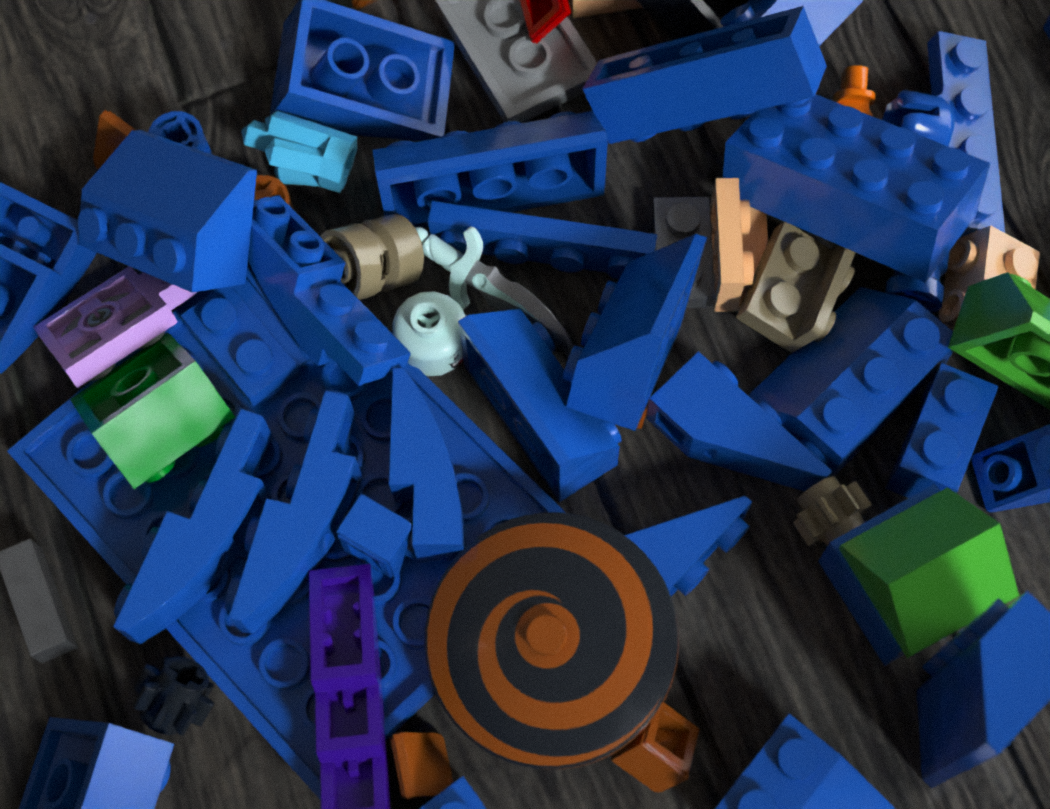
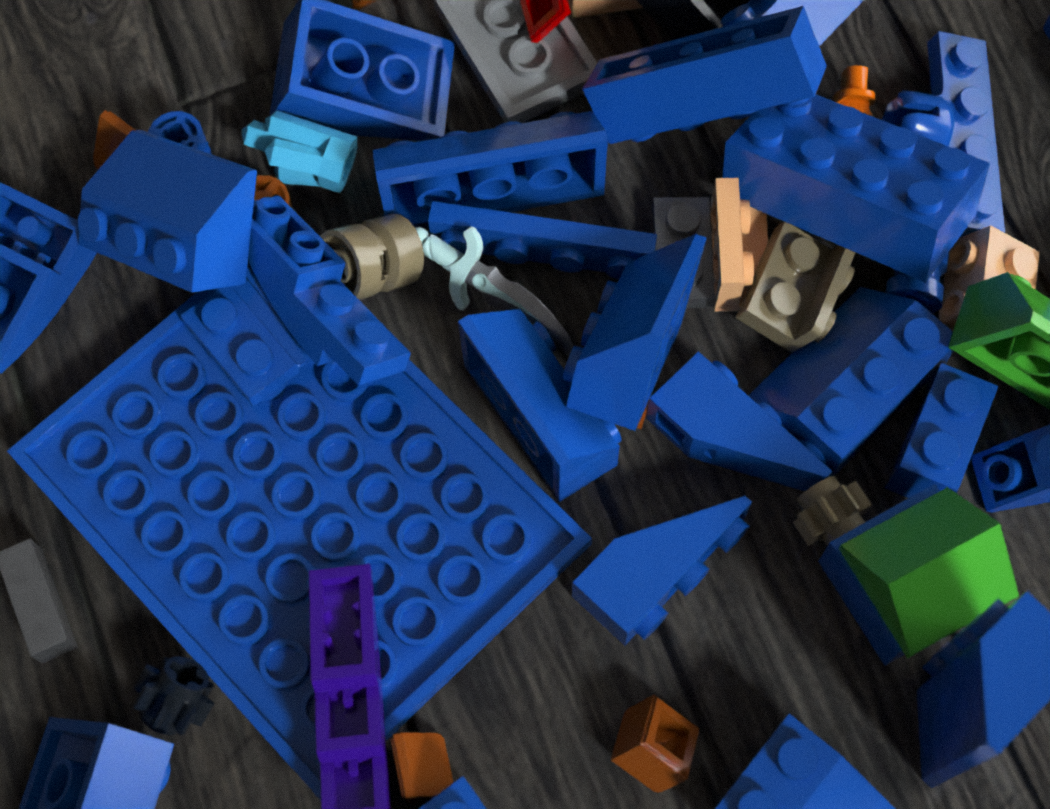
lavender piece [33,266,197,388] -> none
slope [70,332,235,489] -> none
blue slope [113,409,273,644] -> none
blue slope [225,390,362,634] -> none
blue slope [336,494,412,578] -> none
blue slope [389,368,465,561] -> none
light aqua head [392,291,466,376] -> none
dish [424,512,679,770] -> none

